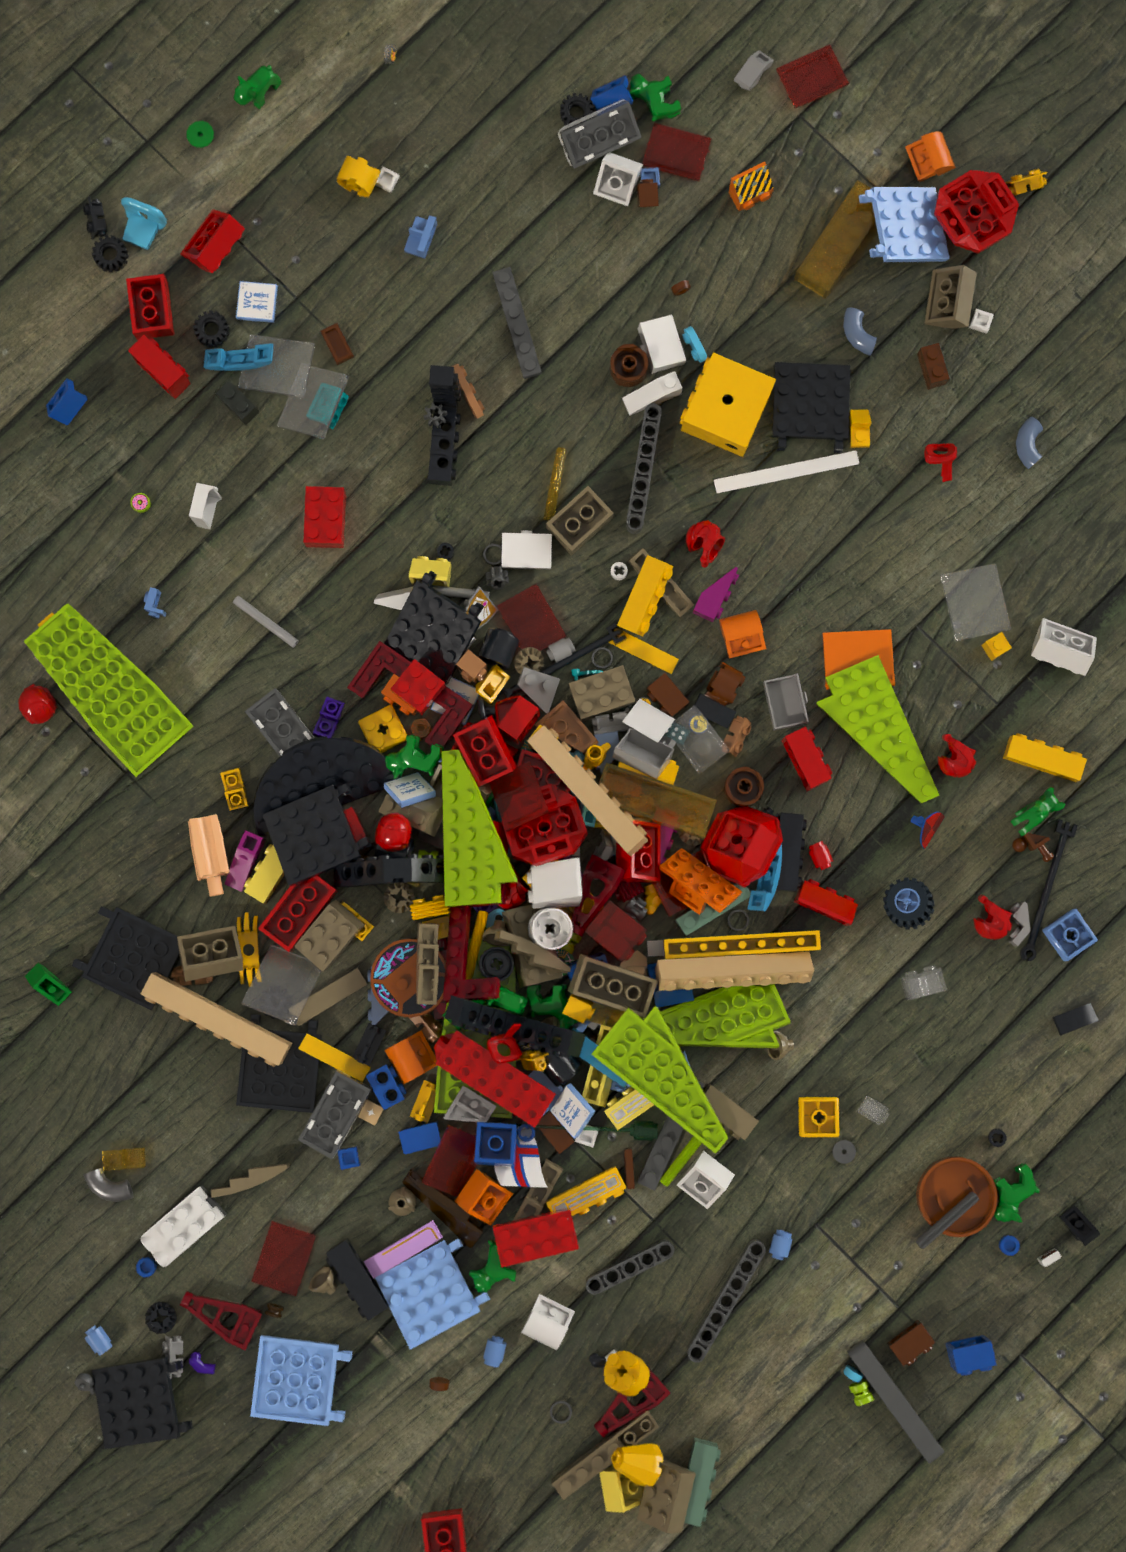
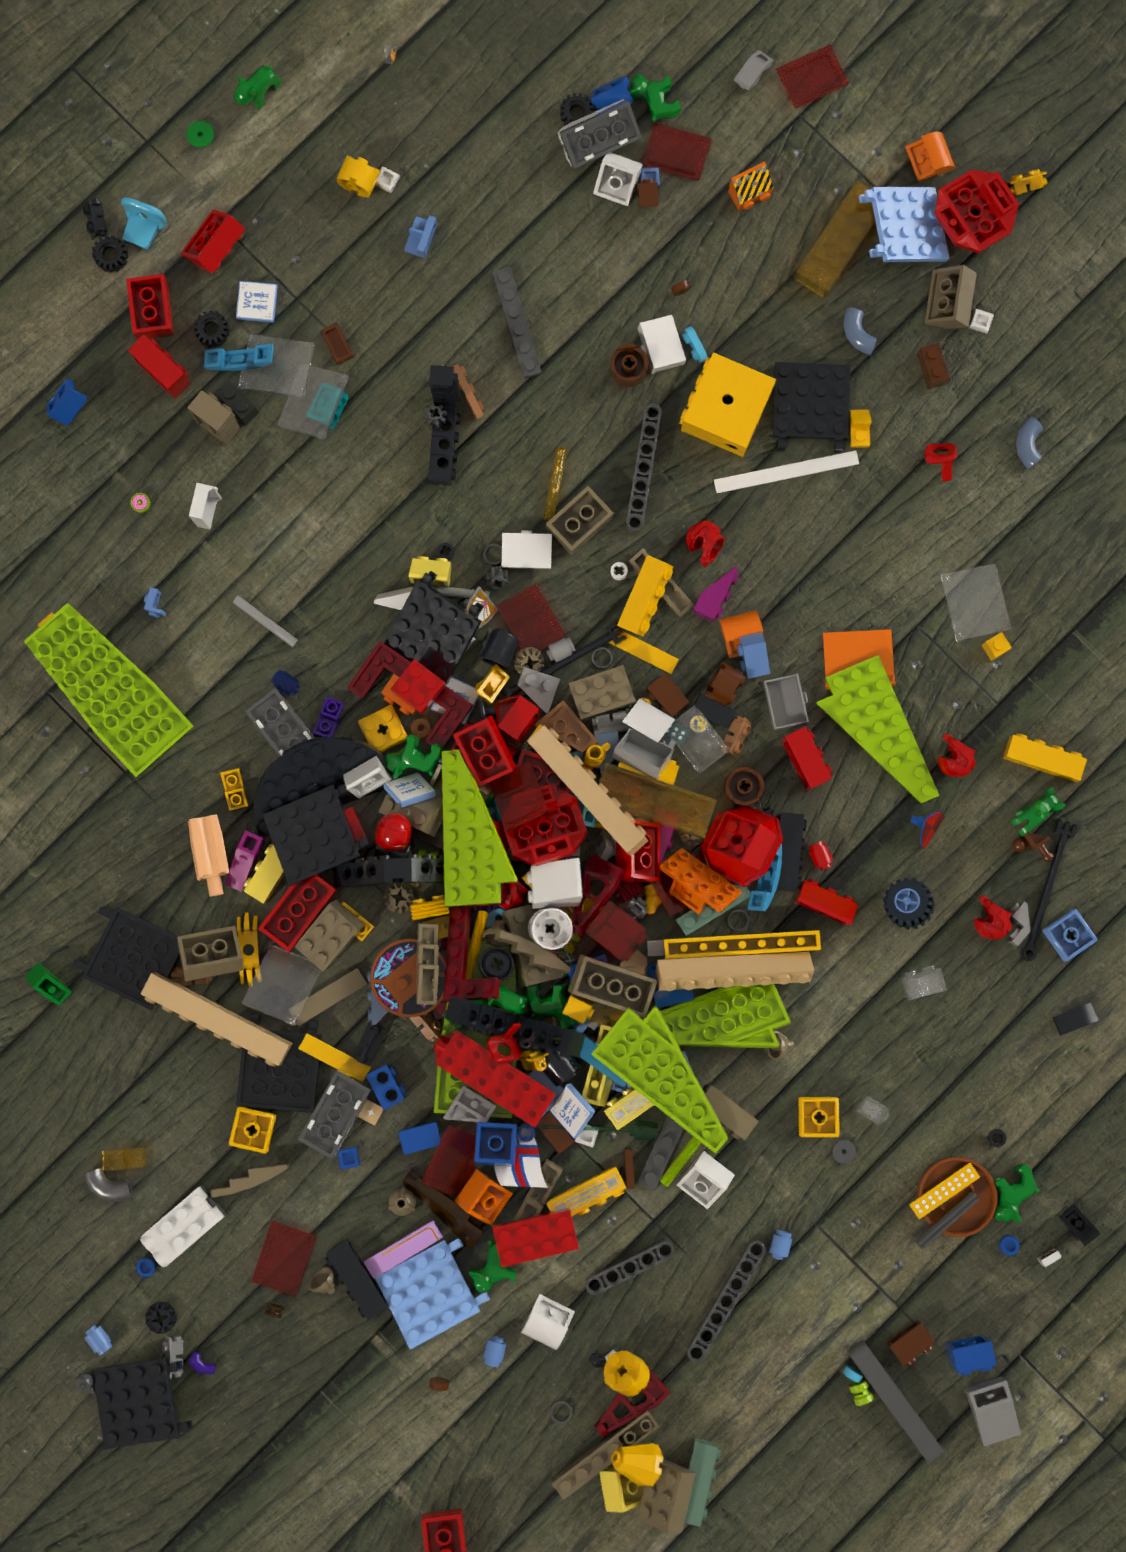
red helmet [18,684,58,724] -> none
dark red plate [180,1291,263,1350] -> none
light blue plate [250,1335,353,1426] -> none
red brick [303,486,346,548] -> none
orange brick [385,1031,438,1084] -> none
yellow hinge [410,1080,436,1123] -> none
medium nougat brick [456,649,488,684] -> none
teal piece [571,669,603,681] -> none
white slope [622,371,682,416] -> none
white slope [1031,618,1097,676] -> none
none -> dark tan brick [188,390,241,446]
none -> yellow brick [229,1106,276,1154]
none -> clear blue brick [271,670,300,697]
none -> white slope [343,756,392,798]
none -> medium blue brick [737,632,770,679]
none -> yellow sticker [909,1163,980,1219]
none -> light grey slope [964,1376,1021,1447]

